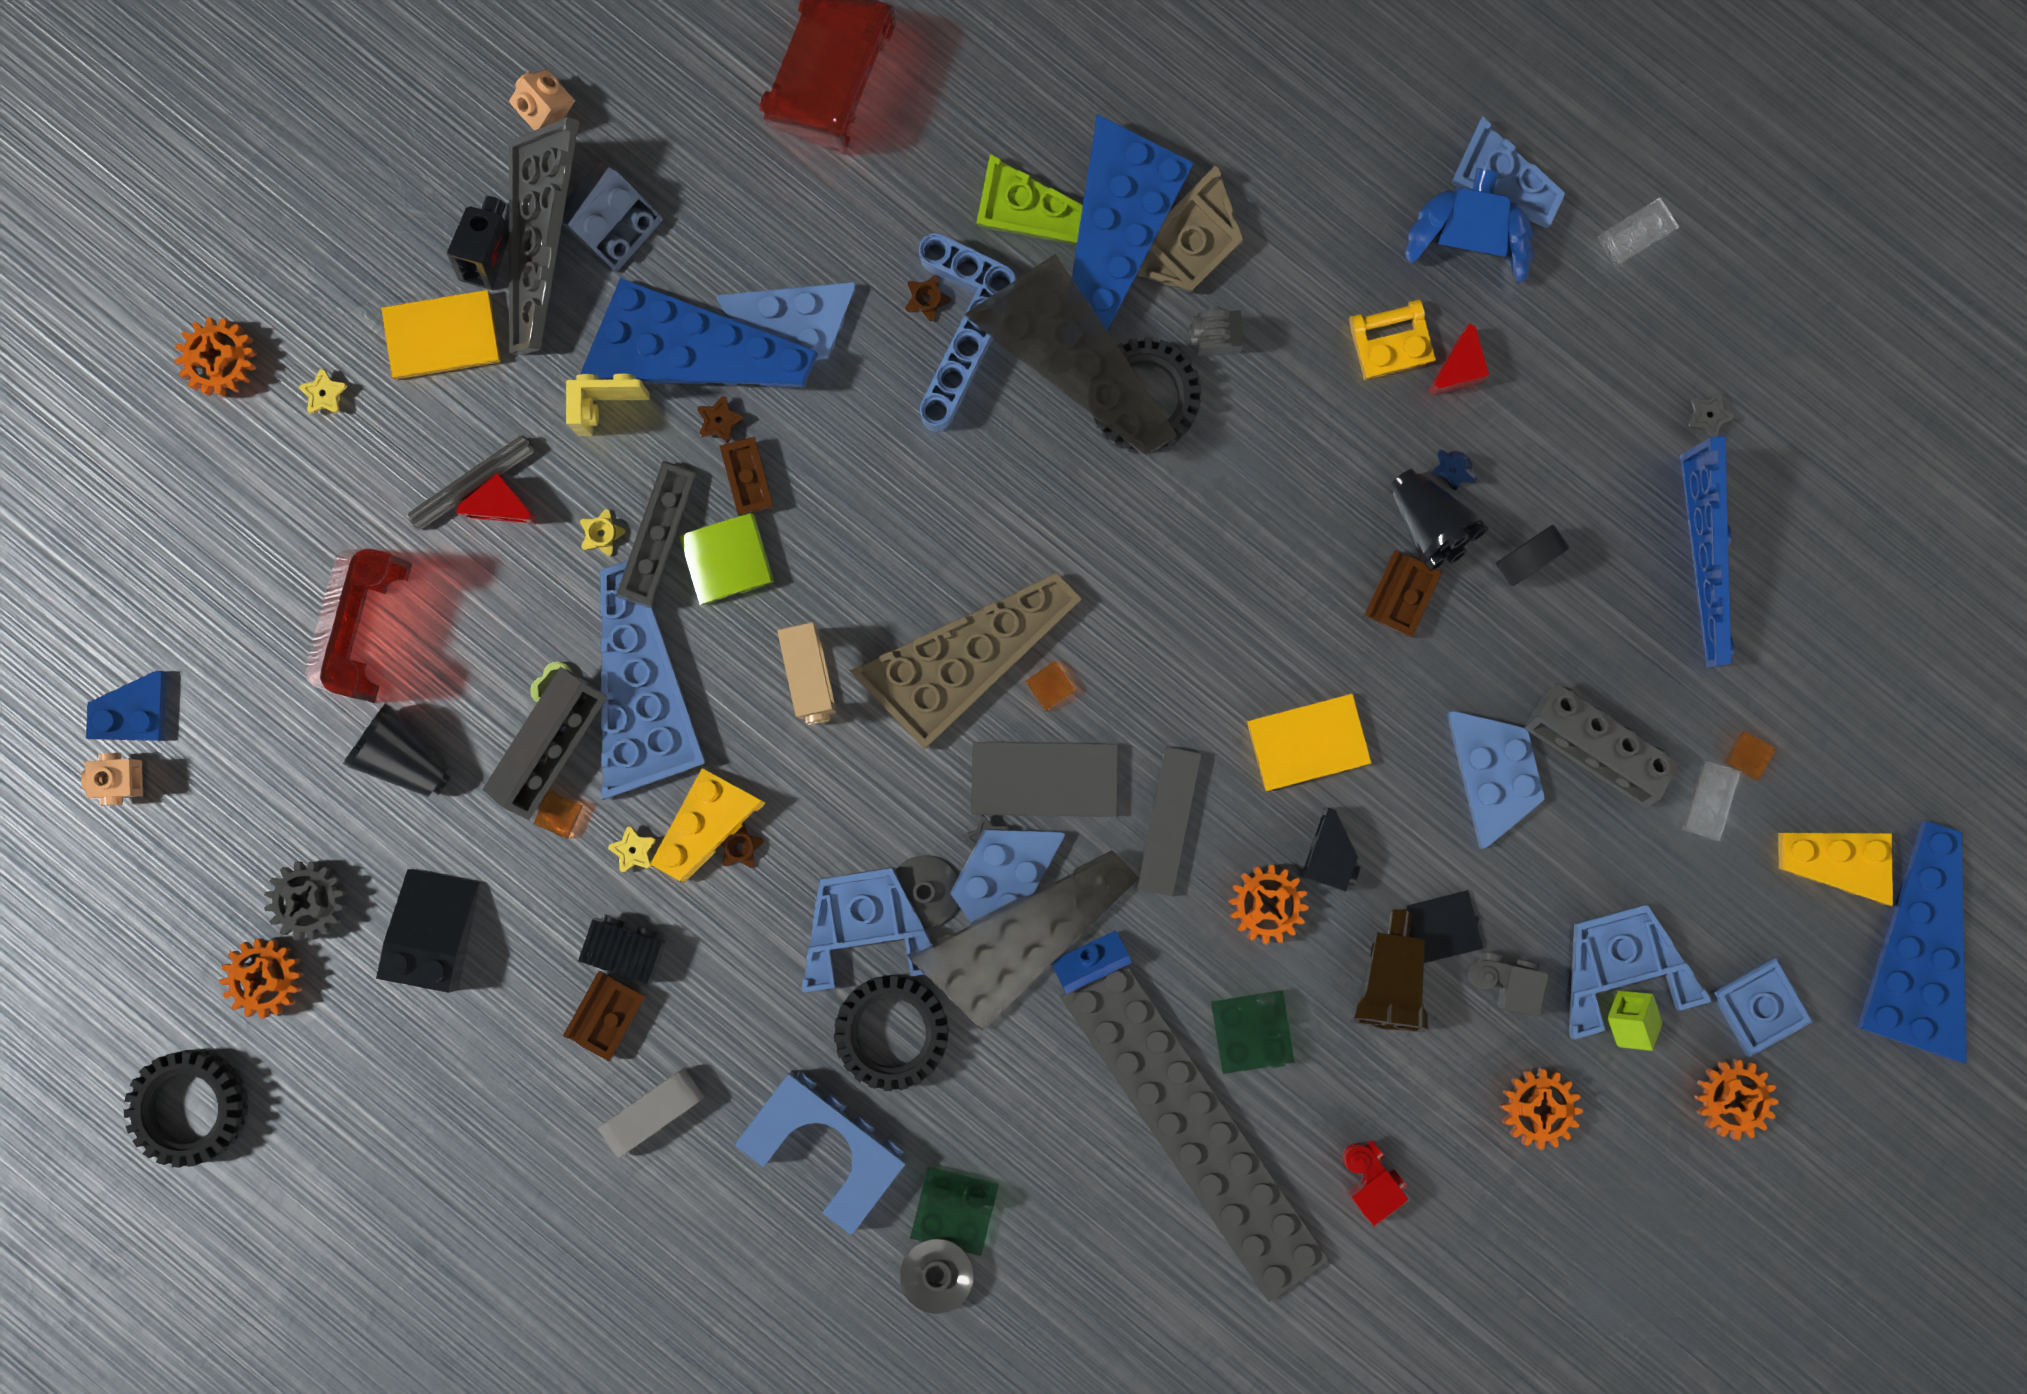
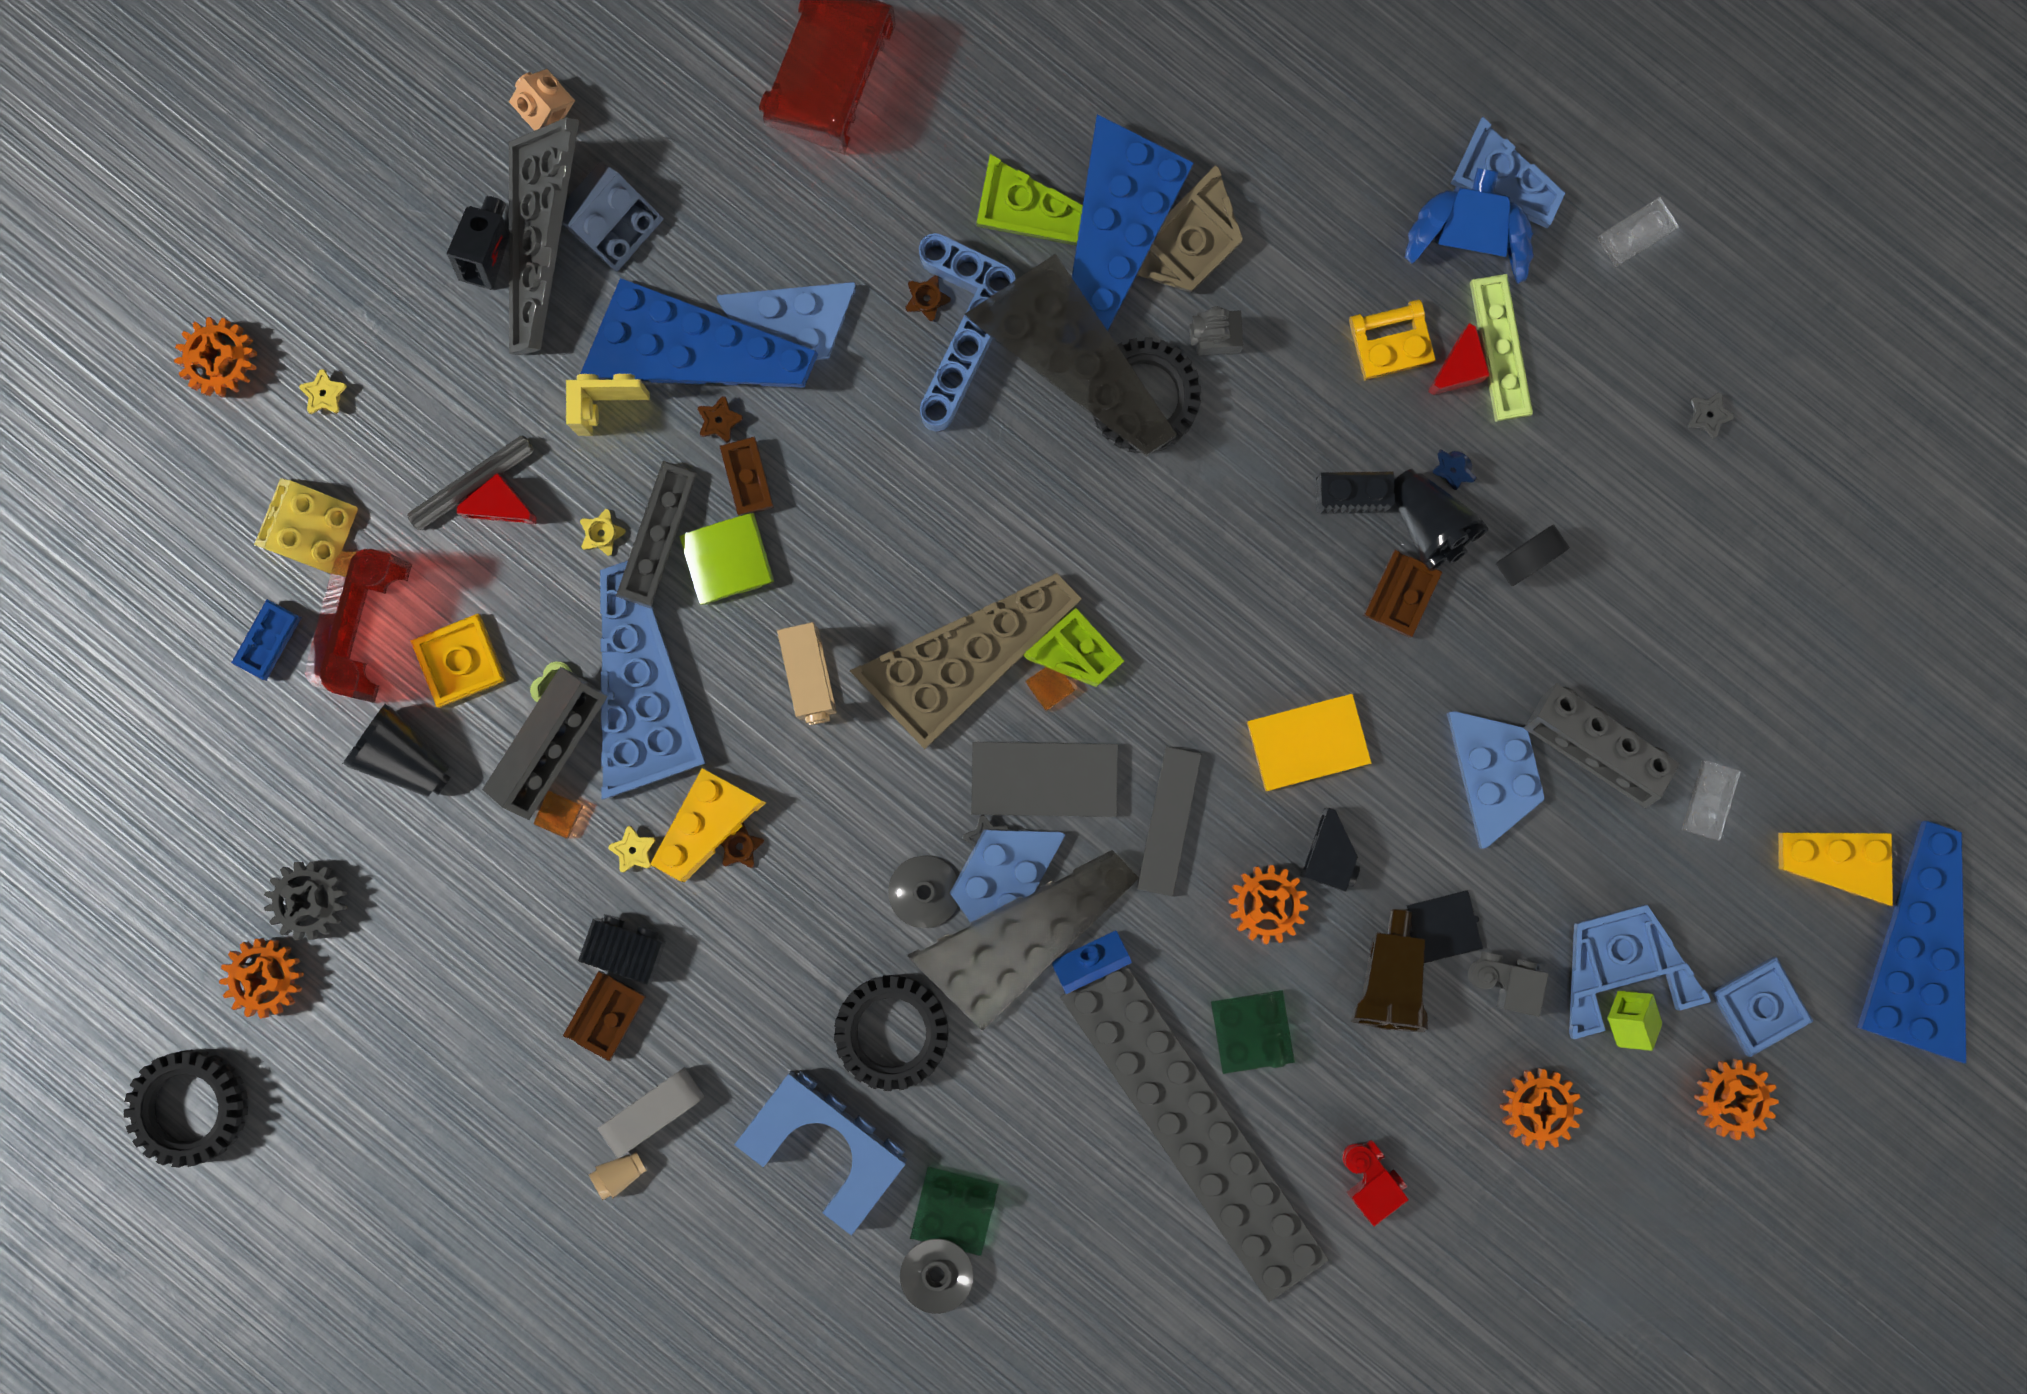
light nougat brick [81,753,143,805] -> none
blue wing [86,671,166,741] -> none
black slope [376,869,480,993] -> none
yellow tile [381,290,501,380] -> none
medium blue wing [802,867,944,993] -> none
blue wing [1680,436,1734,668] -> none
clear orange tile [1723,731,1776,781] -> none
none -> blue plate [231,599,302,681]
none -> light yellow bracket [254,478,358,574]
none -> yellow tile [410,614,506,708]
none -> tan cone [589,1152,647,1200]
none -> lime wing [1023,608,1124,687]
none -> black brick [1316,471,1395,514]
none -> yellowish green tile [1470,274,1533,422]

